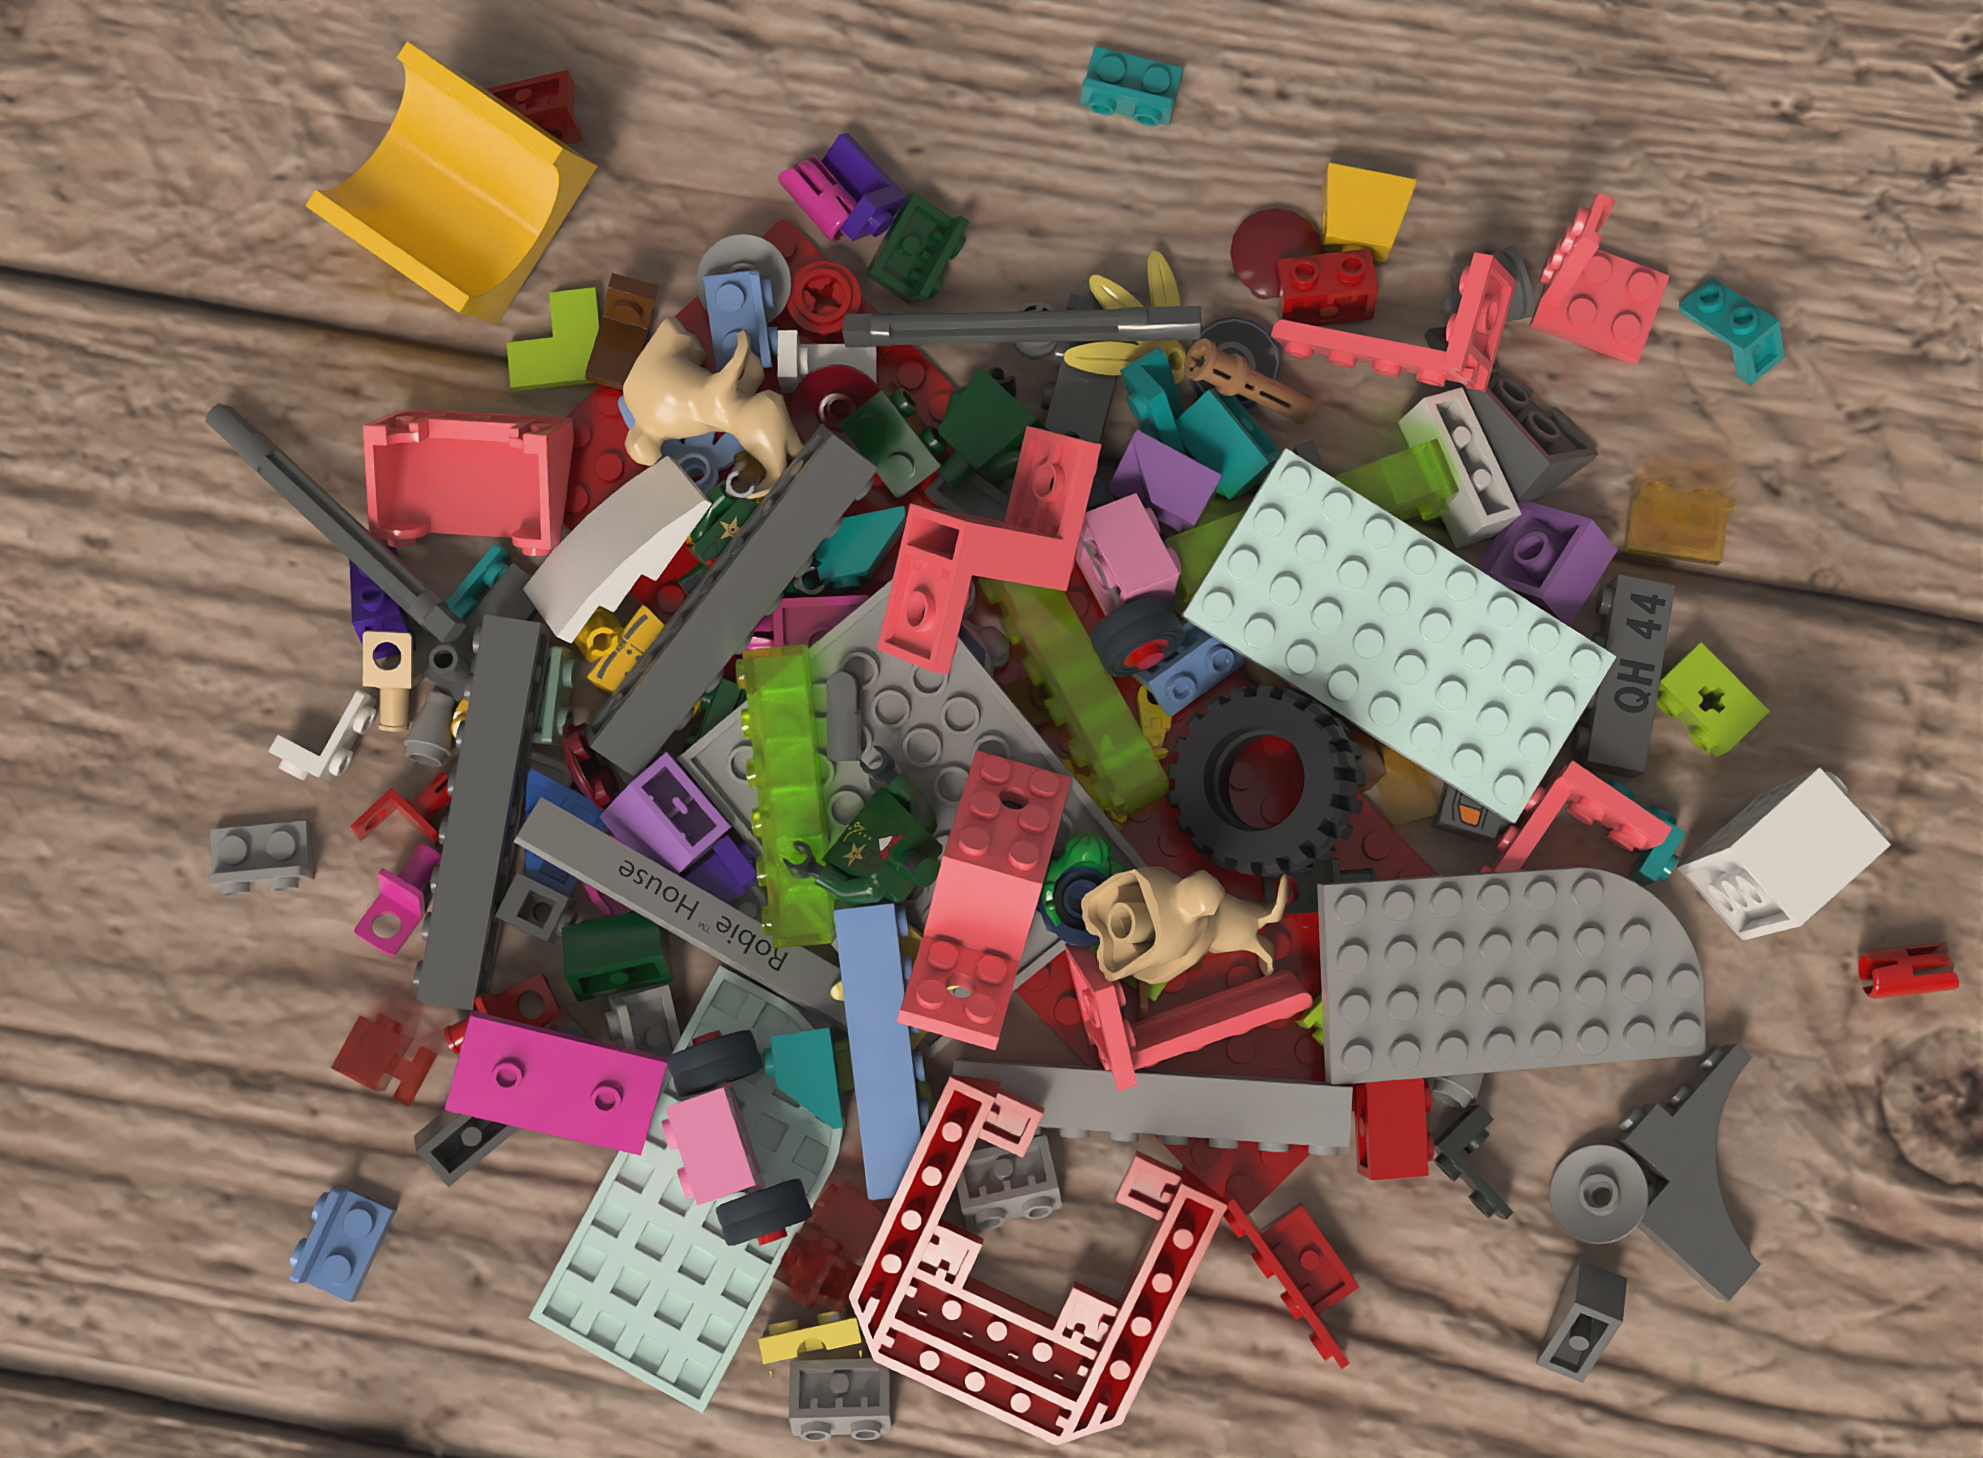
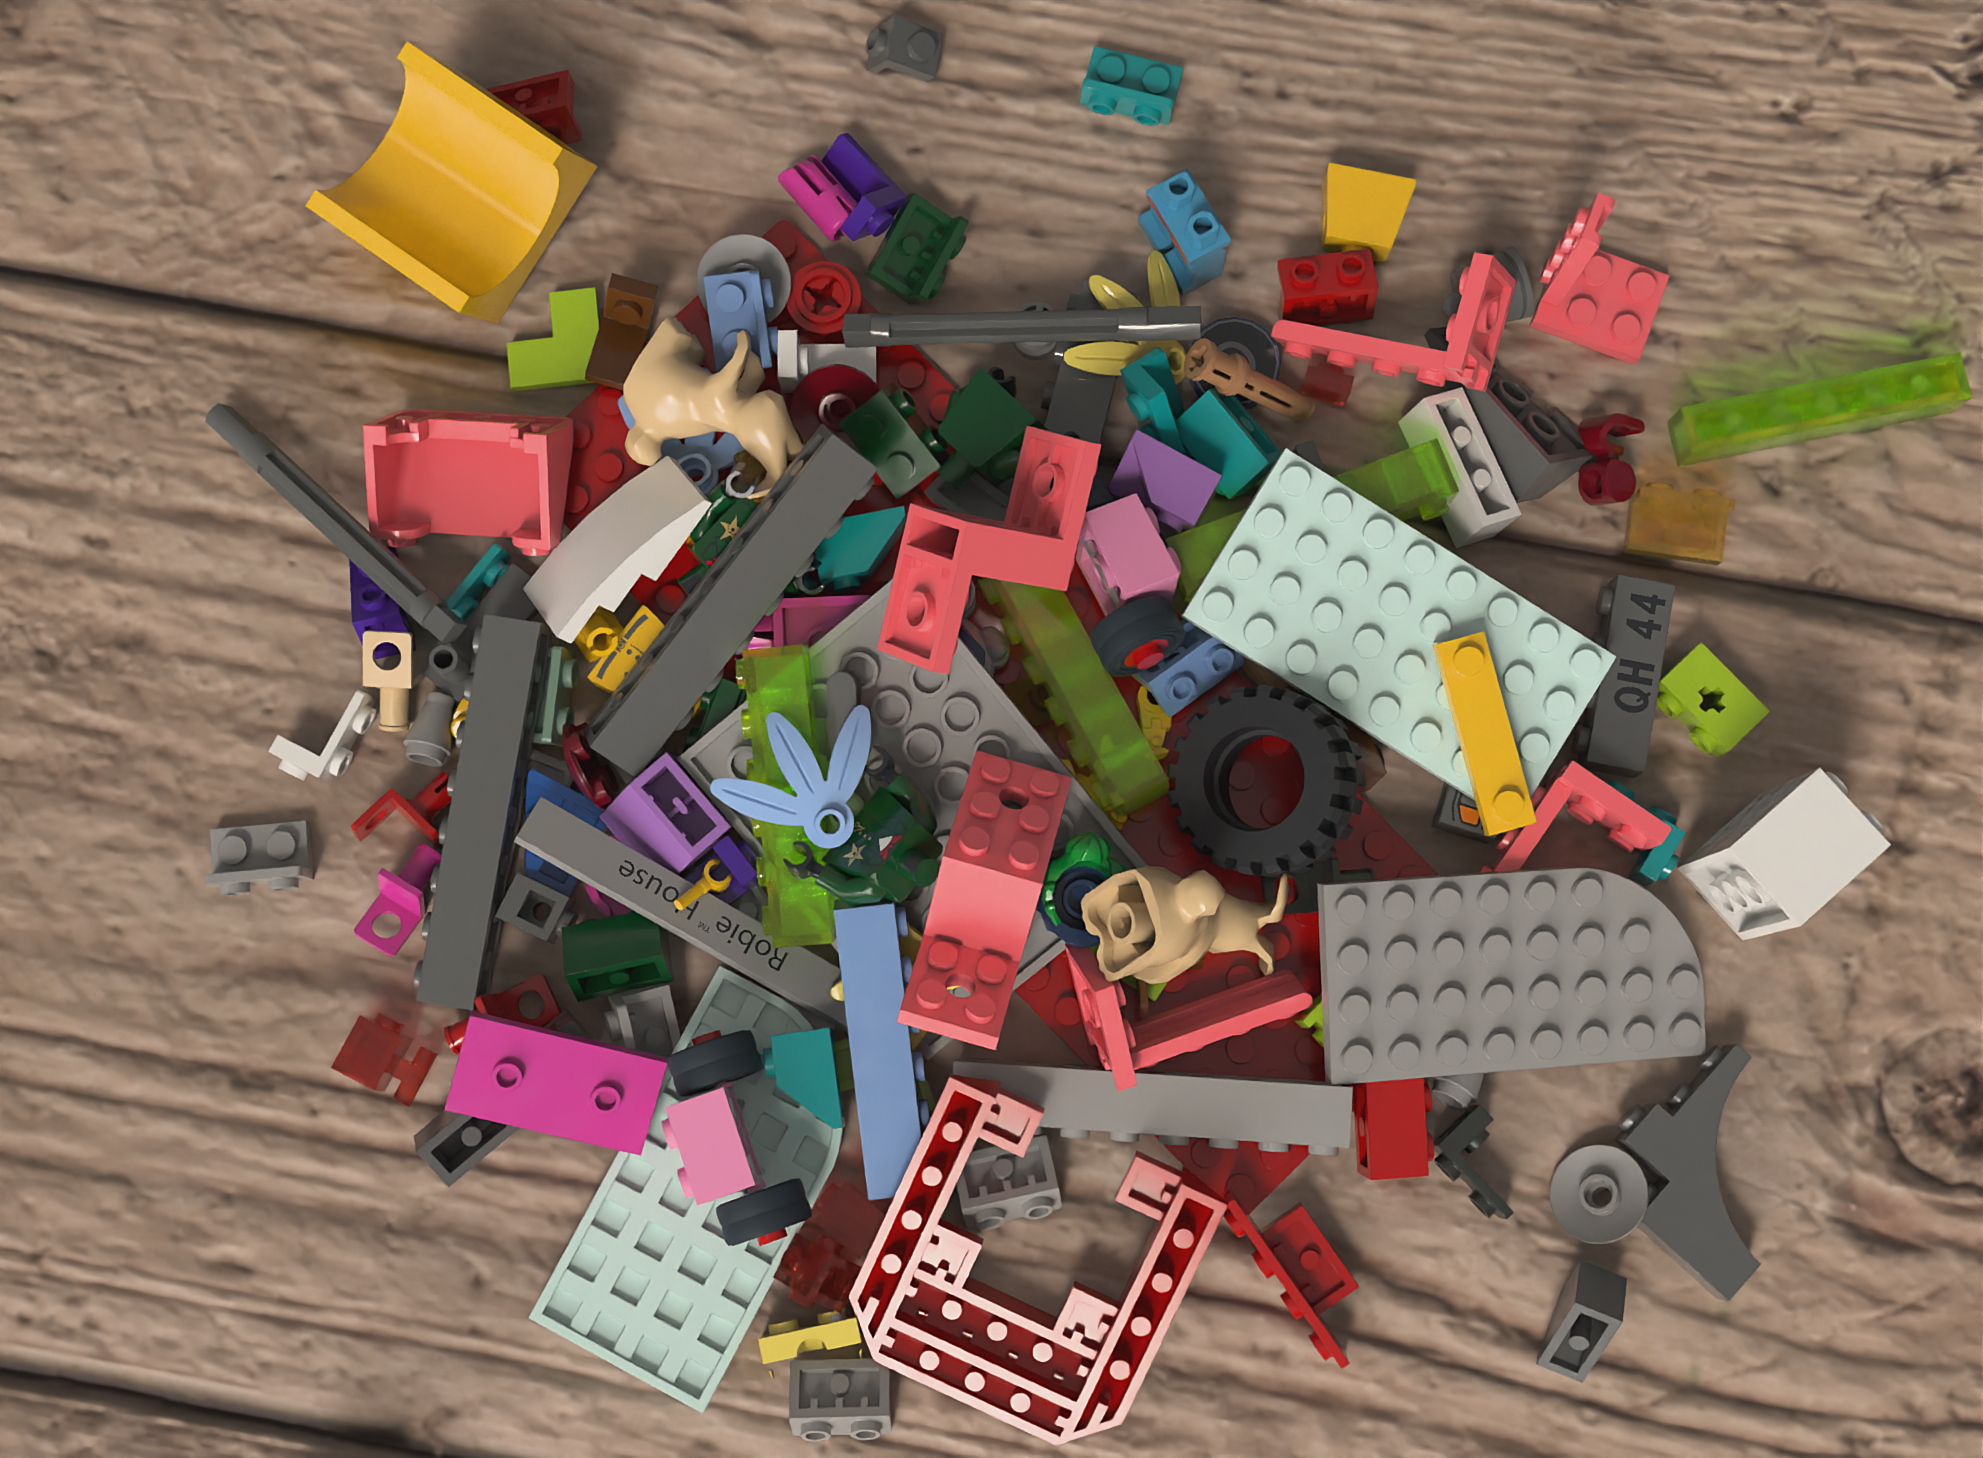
medium blue bracket [289,1186,397,1302] -> none
dark red dish [1230,208,1323,300] -> none
clear yellow tile [1369,735,1439,828] -> none
medium lavender slope [1476,501,1617,626] -> none
teal bracket [1679,278,1785,386] -> none
red arm [1858,942,1959,999] -> none
none -> yellow hand [674,859,733,911]
none -> light blue plant [710,705,871,848]
none -> dark grey bracket [865,16,942,82]
none -> dark azure hips [1137,168,1231,296]
none -> clear red plate [1300,363,1354,407]
none -> yellow plate [1432,631,1537,836]
none -> dark red leg [1578,413,1645,506]
none -> clear neon green brick [1667,352,1973,467]

